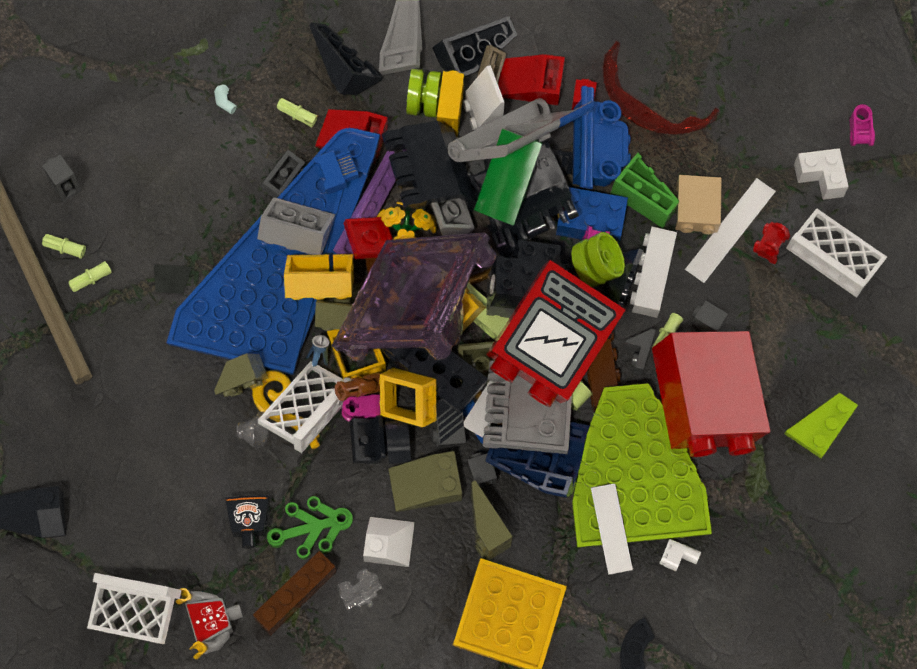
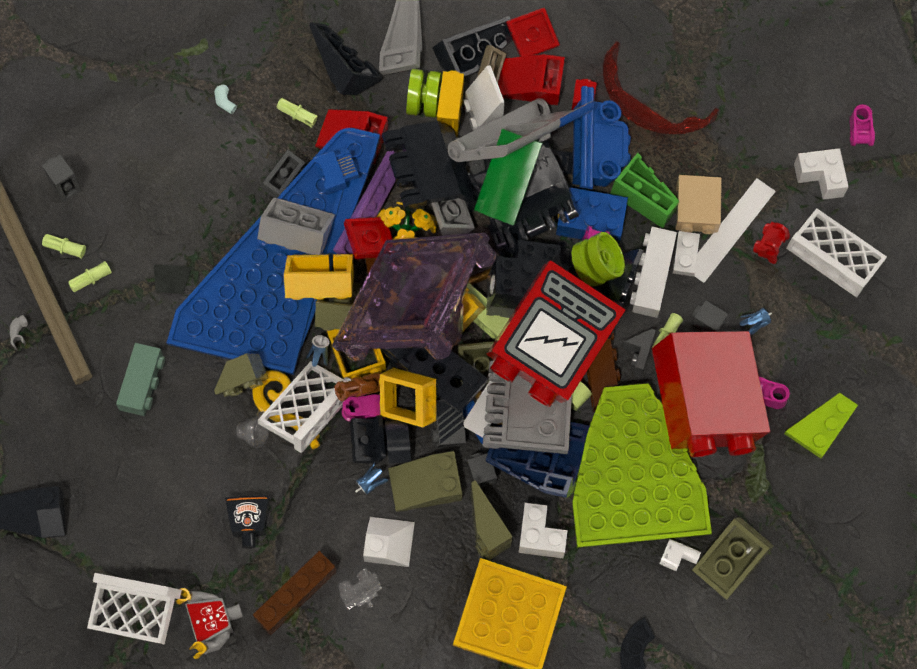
bright green plant [267,496,353,560] -> none
white sticker [591,484,633,575] -> none
none -> light grey arm [10,315,28,350]
none -> sand green brick [116,343,165,416]
none -> flat silver piece [355,463,388,495]
none -> red tile [506,7,560,57]
none -> white brick [519,503,567,558]
none -> white plate [673,231,700,276]
none -> olive slope [692,517,774,600]
none -> flat silver piece [739,308,772,335]
none -> dark pink piece [759,377,790,409]

